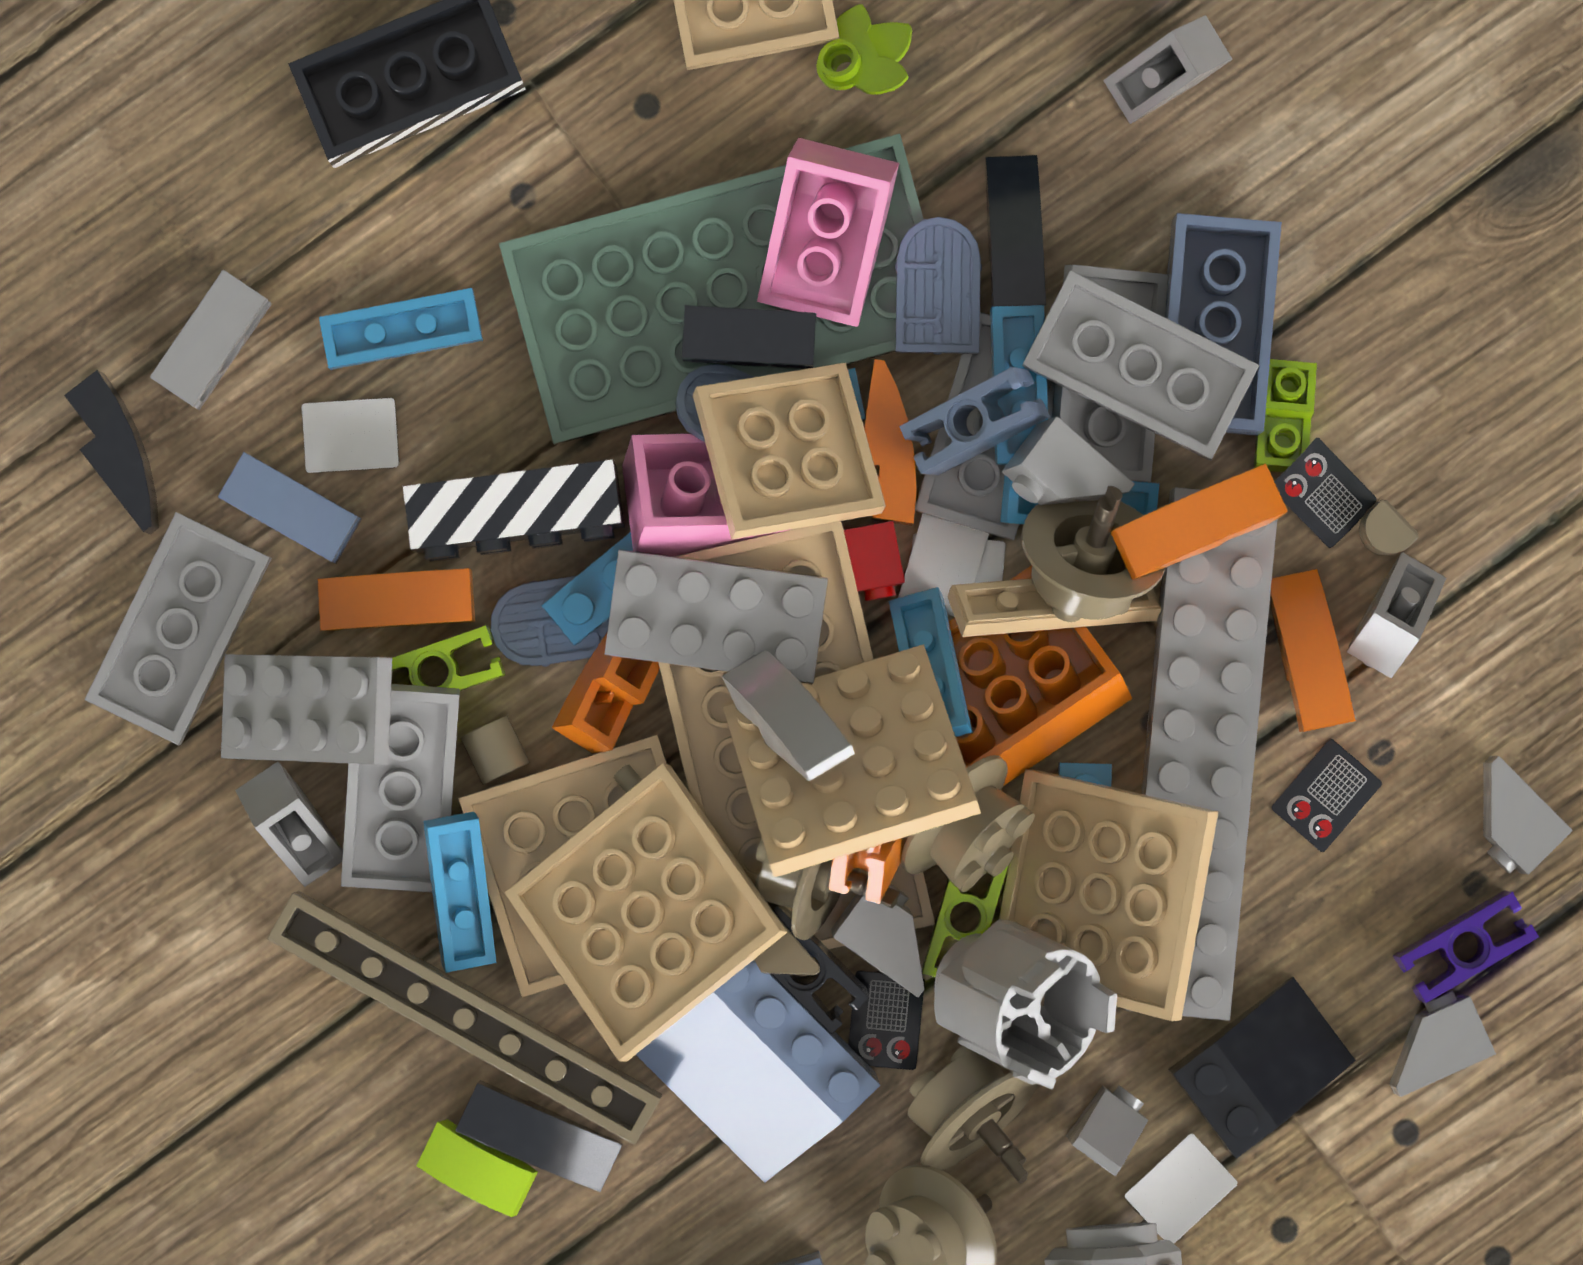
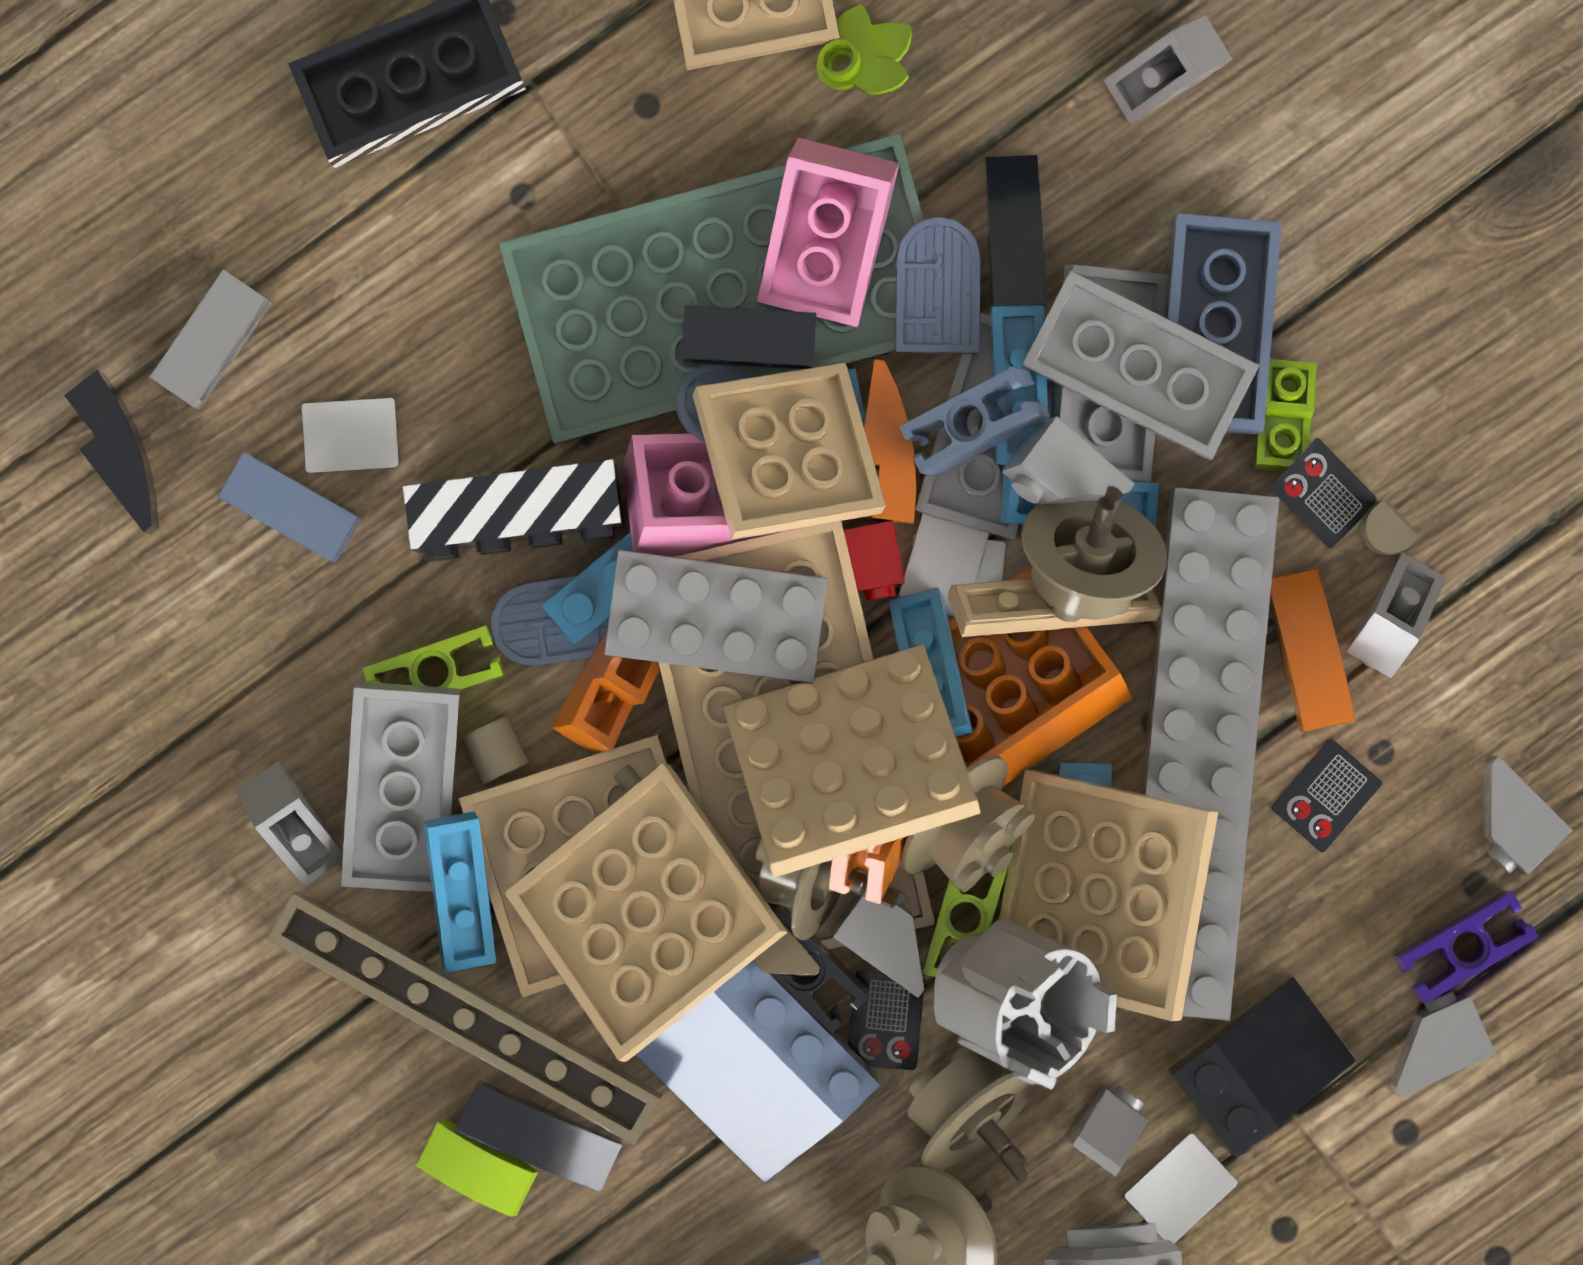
light grey plate [84,512,272,745] -> none
light grey plate [221,654,392,765] -> none
orange slope [318,568,475,631] -> none
dark azure plate [319,288,483,370] -> none
light grey slope [722,650,855,781] -> none
orange slope [1110,464,1288,580] -> none

